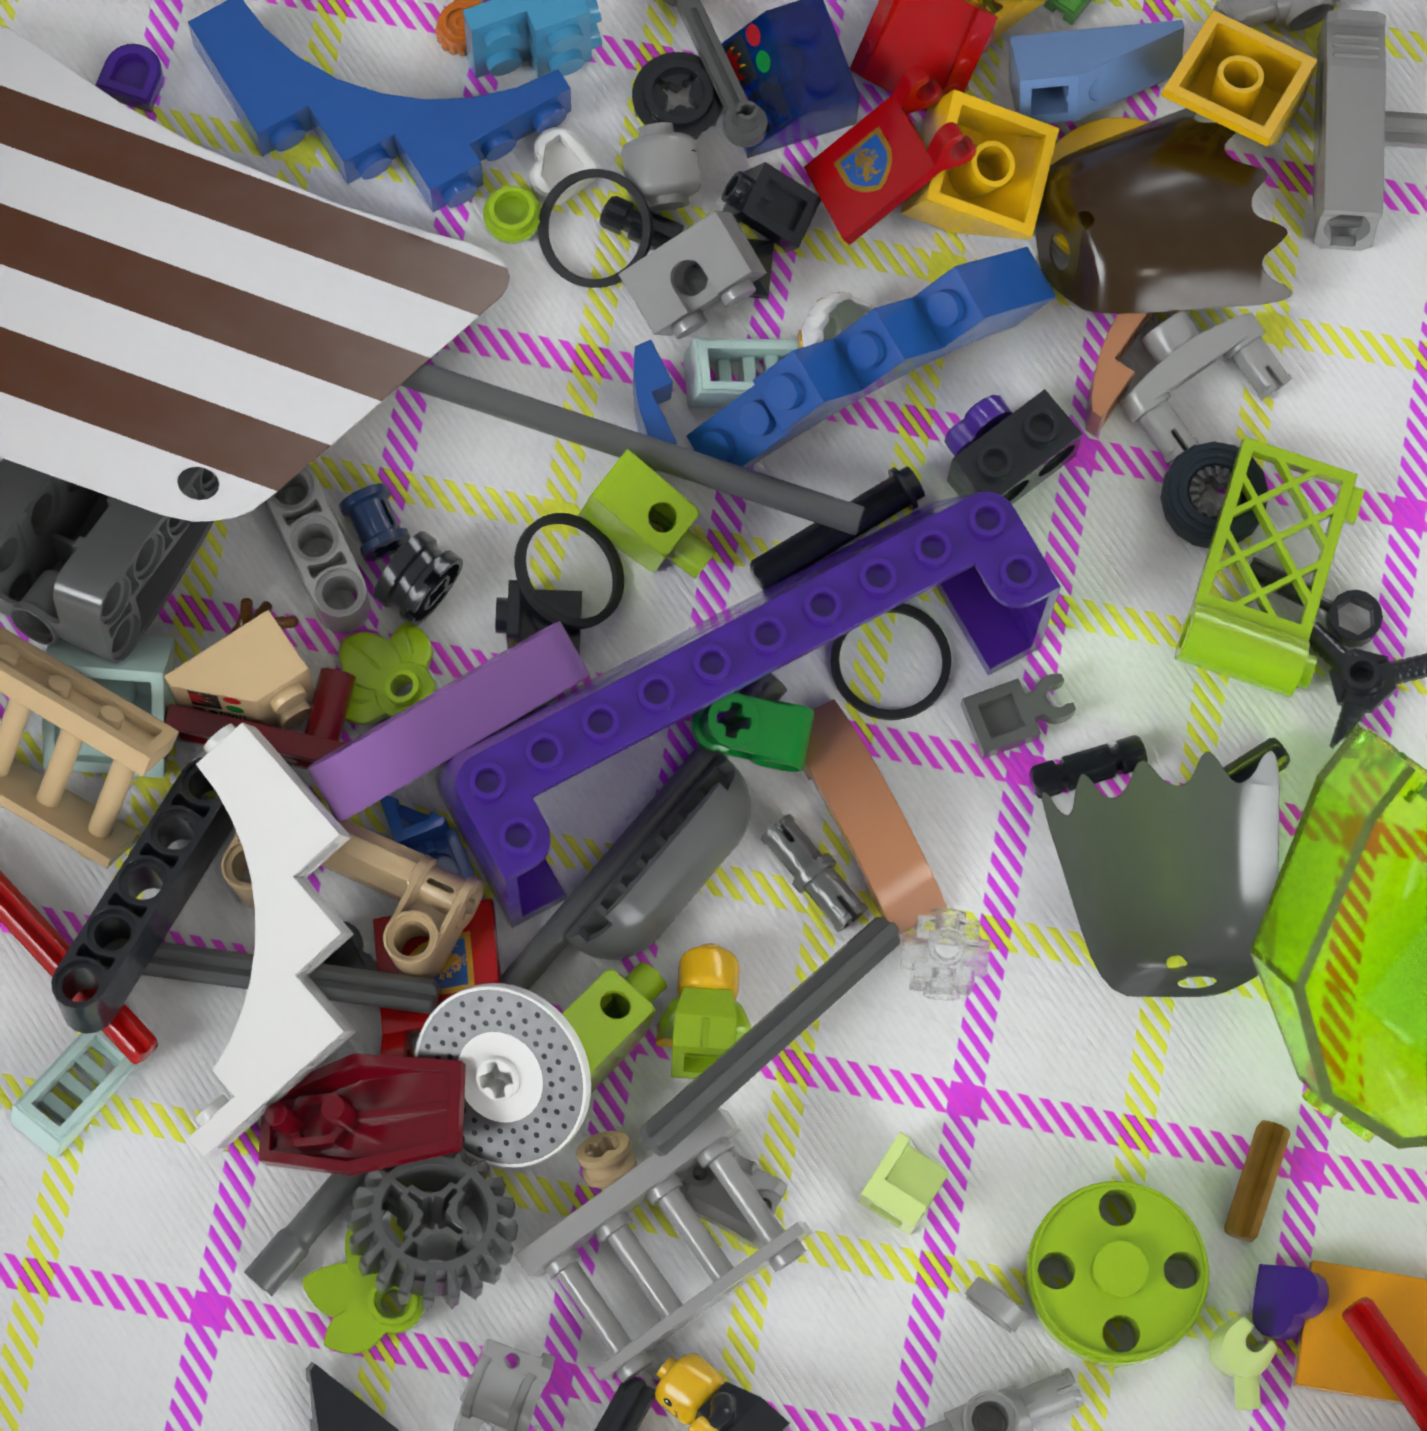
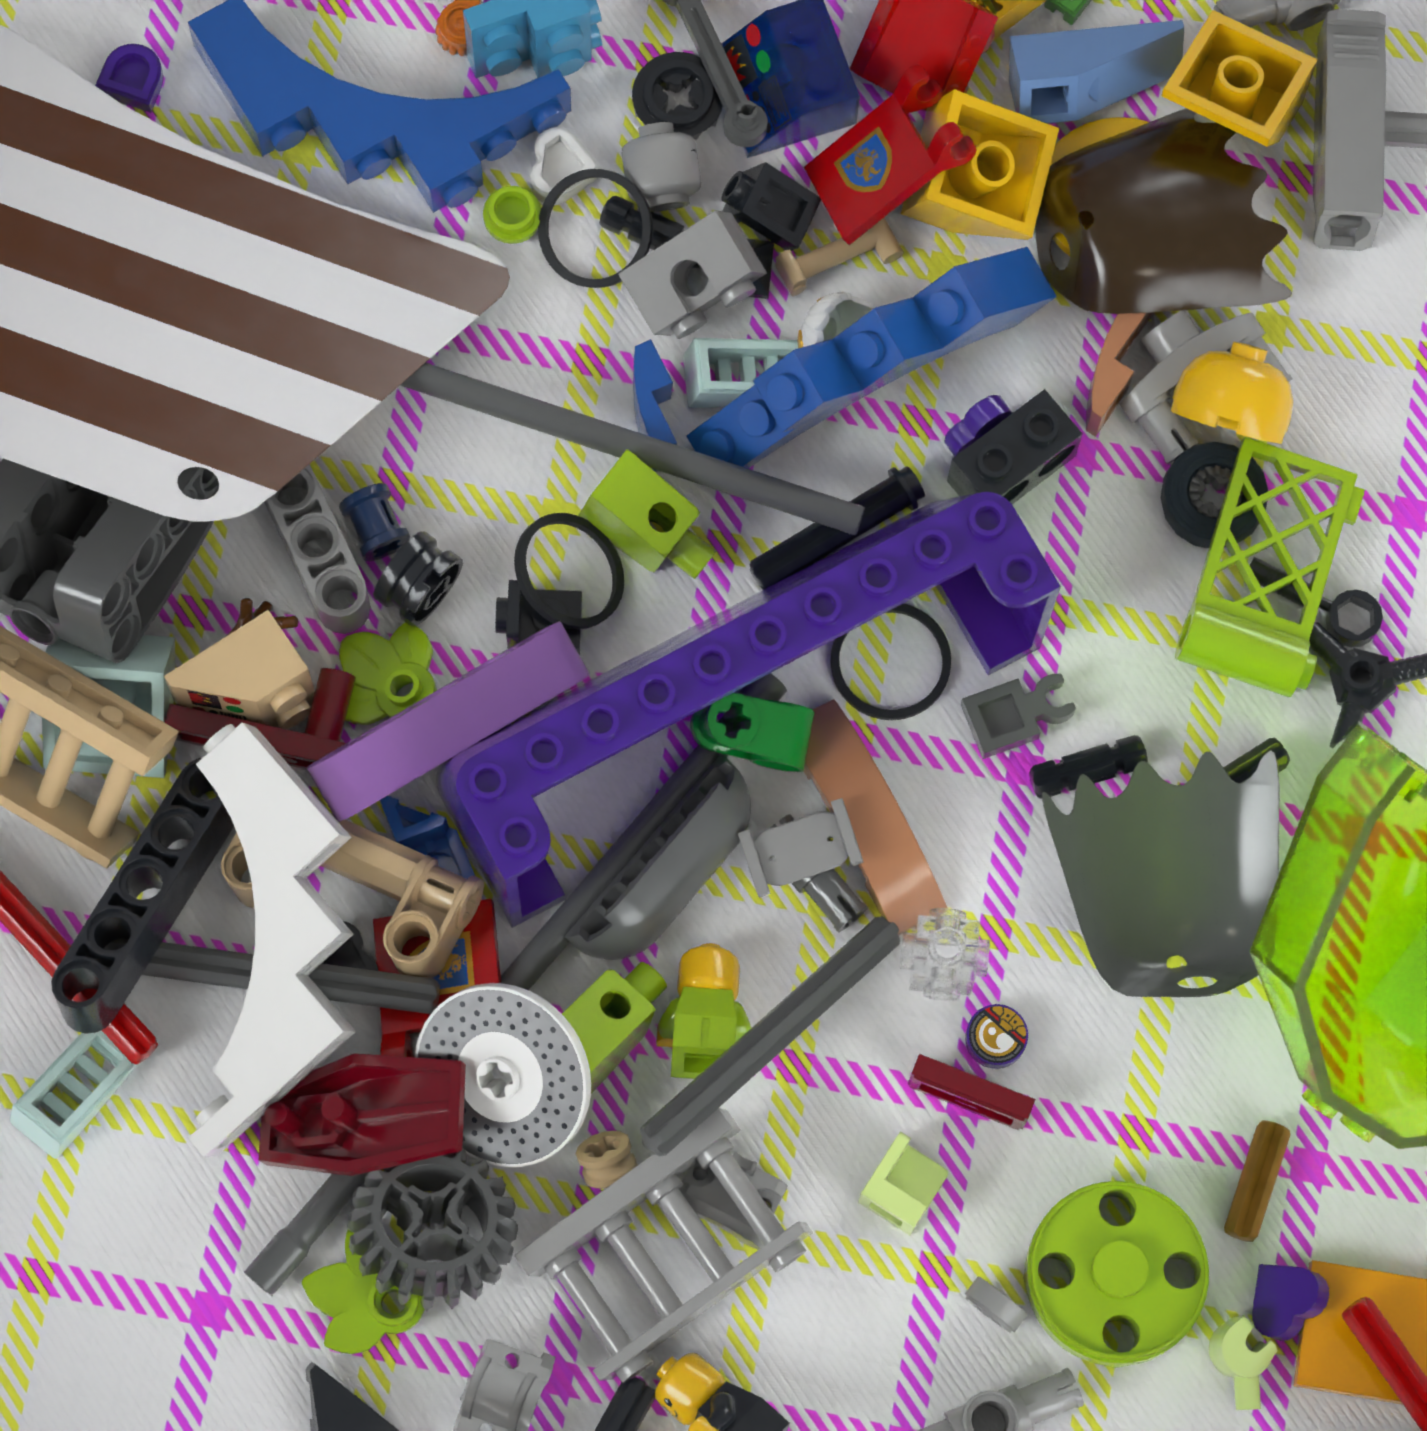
none -> light grey piece [738,798,864,898]
none -> tan piece [775,217,904,296]
none -> dark red tile [908,1054,1036,1131]
none -> tile [965,1004,1028,1069]
none -> yellow cylinder [1171,341,1293,444]

